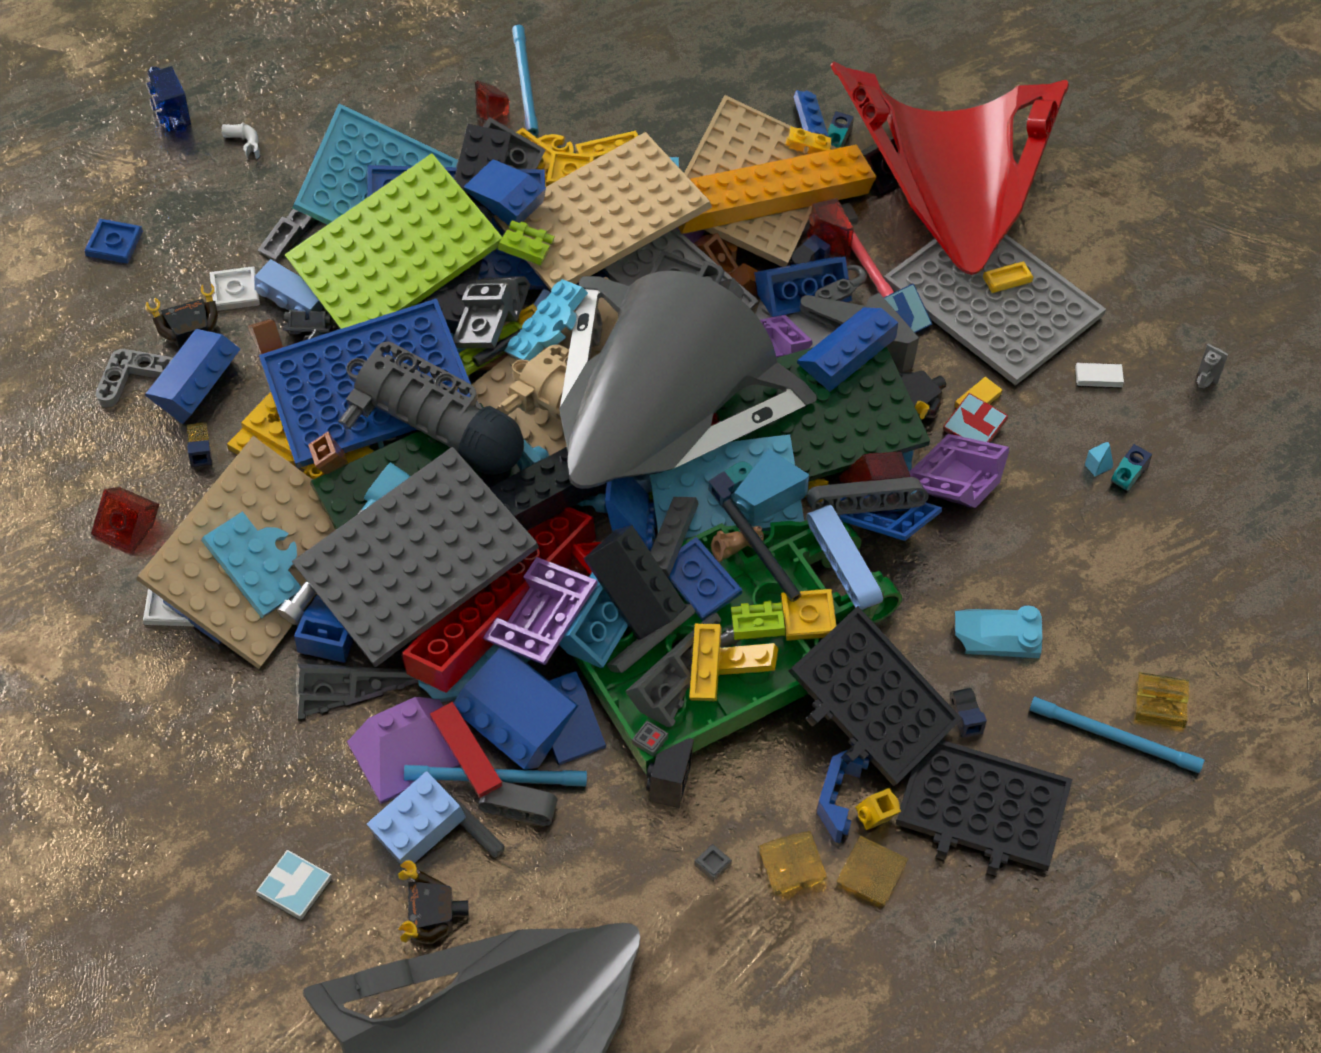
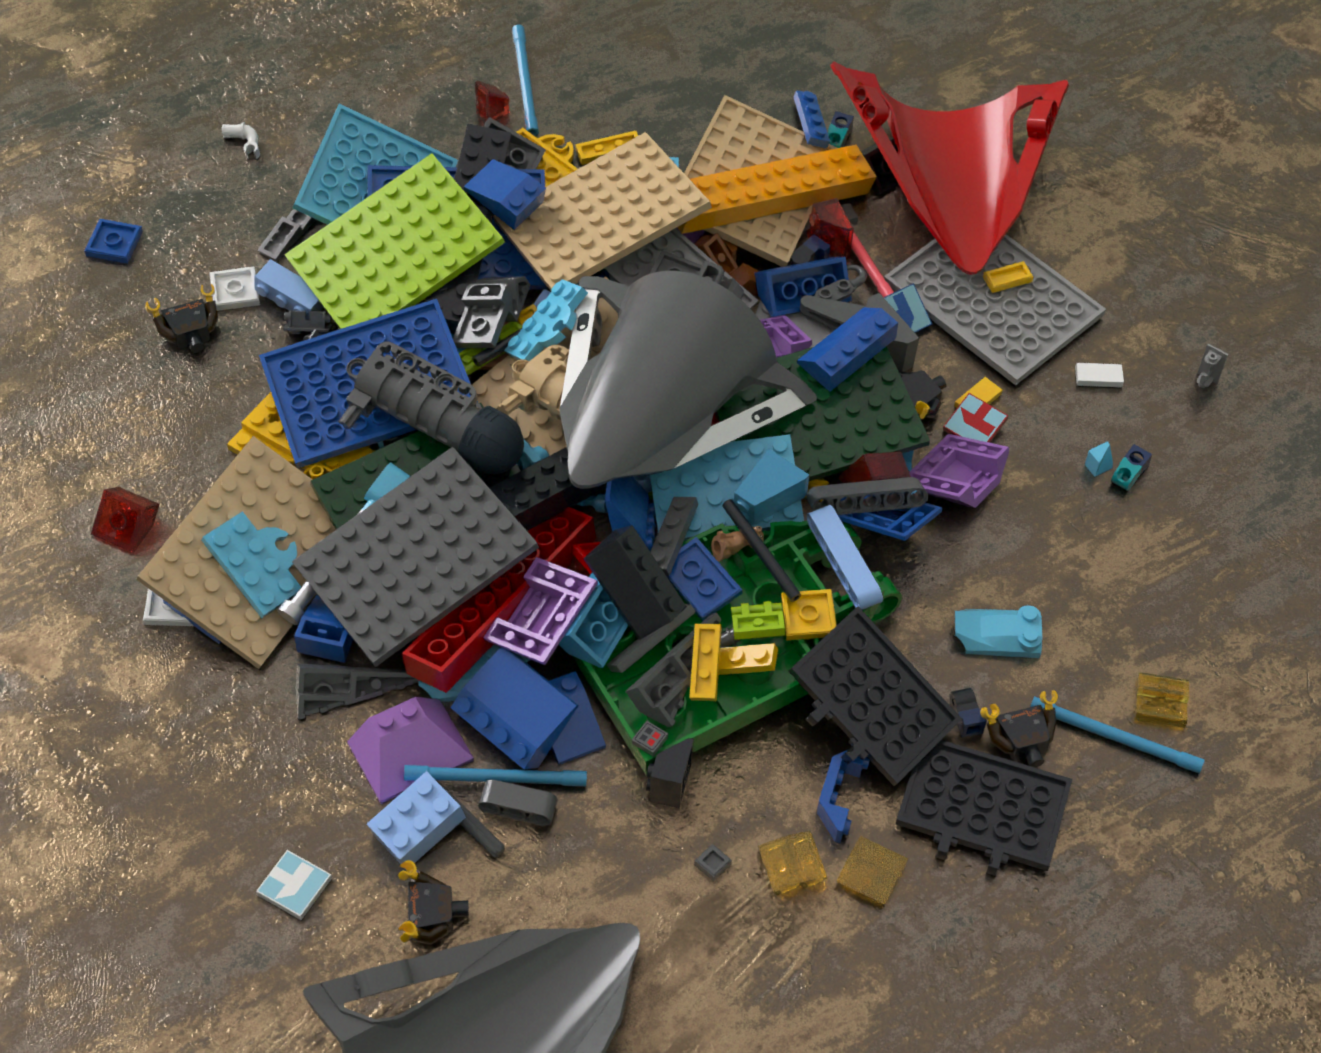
light grey beam [96,349,173,408] -> none
blue slope [145,329,240,424] -> none
clear blue brick [146,66,191,133] -> none
leg [187,423,213,467] -> none
dark orange slope [248,319,283,355] -> none
dark orange slope [308,432,348,474] -> none
red tile [430,701,503,798] -> none
lime plate [498,220,555,266] -> none
yellow tile [546,151,595,187] -> none
leg [708,461,753,508] -> none
yellow hinge [785,126,831,154] -> none
yellow brick [855,788,901,830] -> none
none -> torso [980,690,1058,768]

